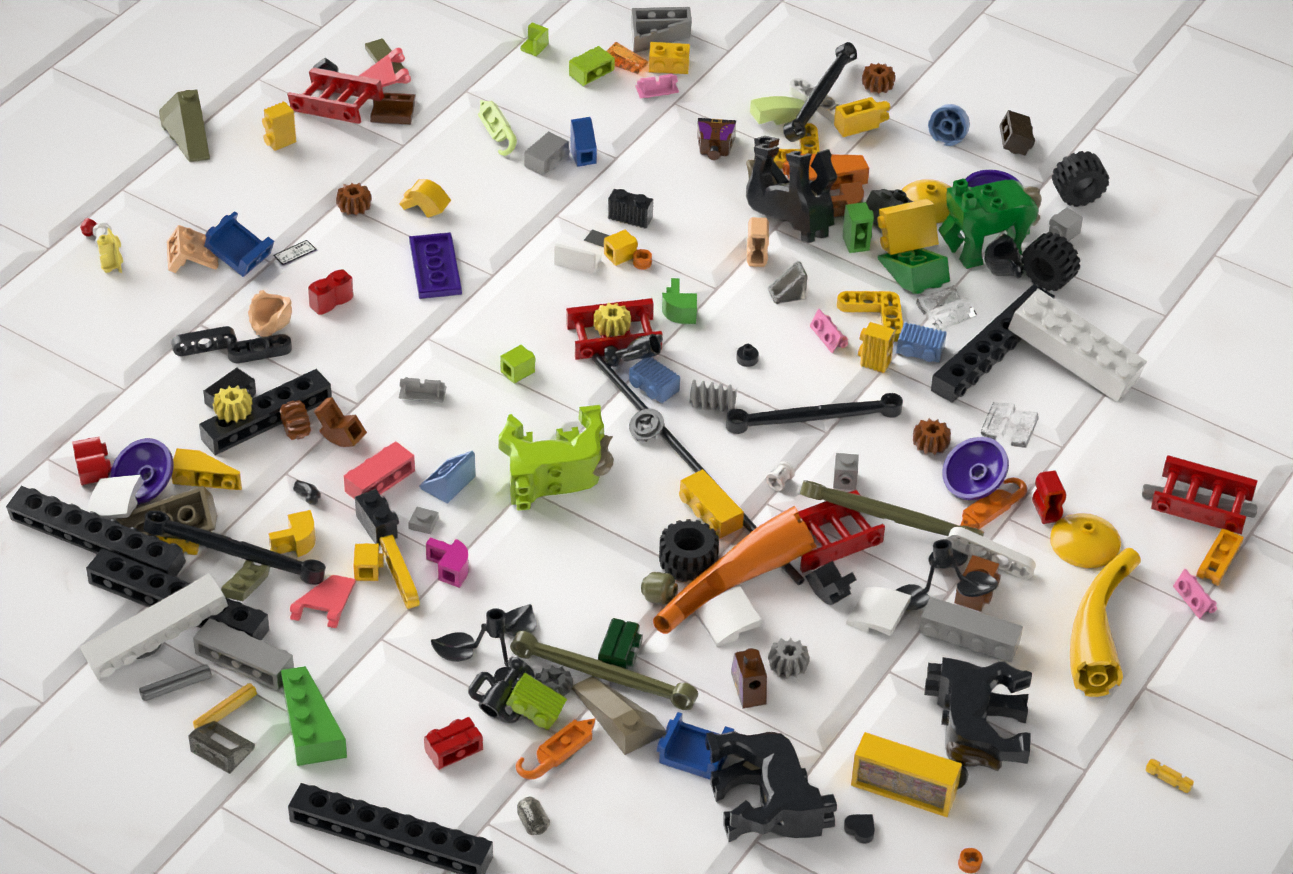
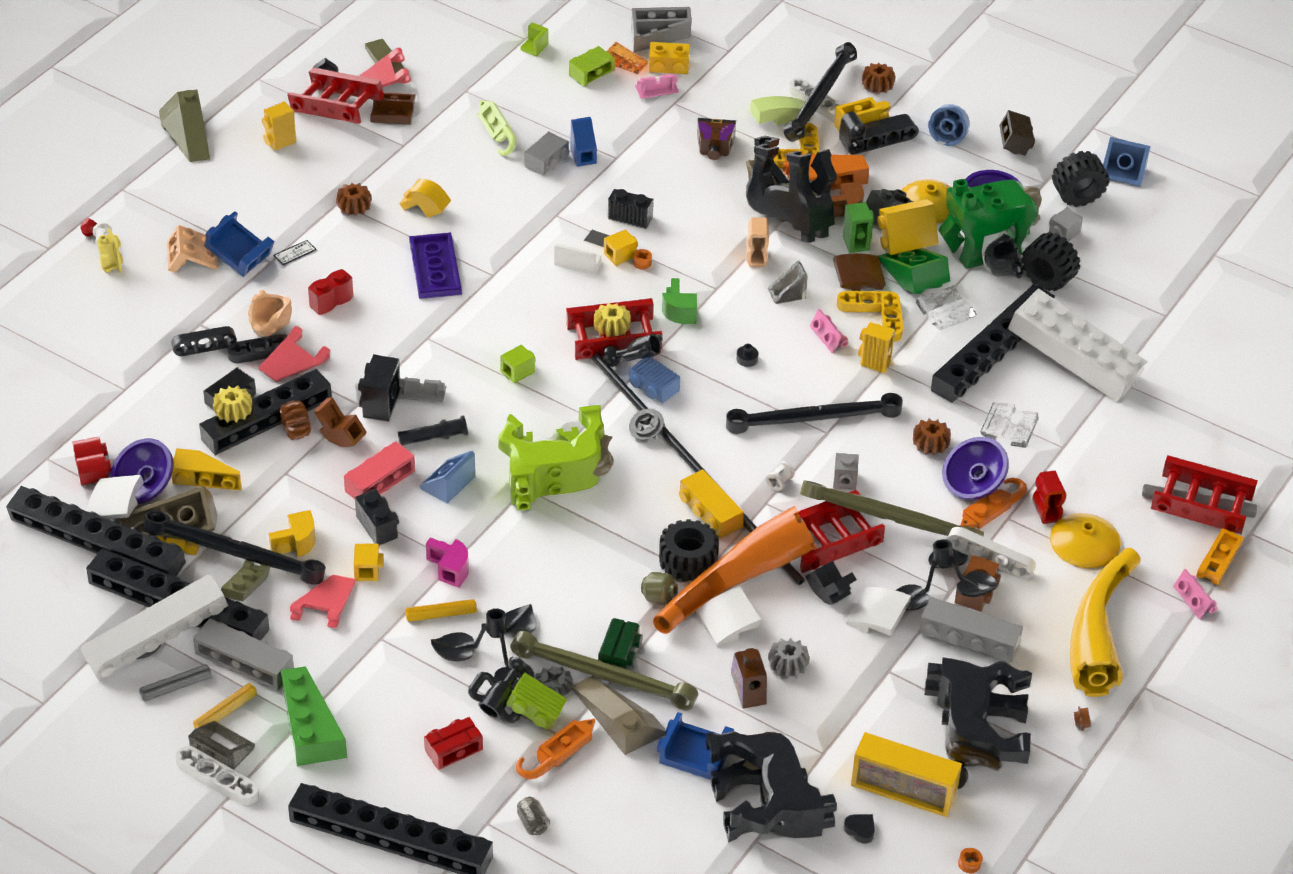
black arm [293,480,321,505] -> none
yellow beam [380,535,420,609] -> none
light grey plate [408,507,439,535] -> none
light grey piece [689,379,737,412] -> none
medium blue brick [896,322,947,363] -> none
yellow axle [1145,758,1194,793] -> none
none -> white beam [175,746,259,806]
none -> coral flag [258,326,331,382]
none -> black brick [358,354,401,422]
none -> black pin [397,415,468,446]
none -> yellow axle [405,599,477,622]
none -> reddish brown slope [833,253,886,291]
none -> black beam [839,112,919,155]
none -> dark orange plate [1073,706,1091,731]
none -> medium blue slope [1103,137,1151,186]

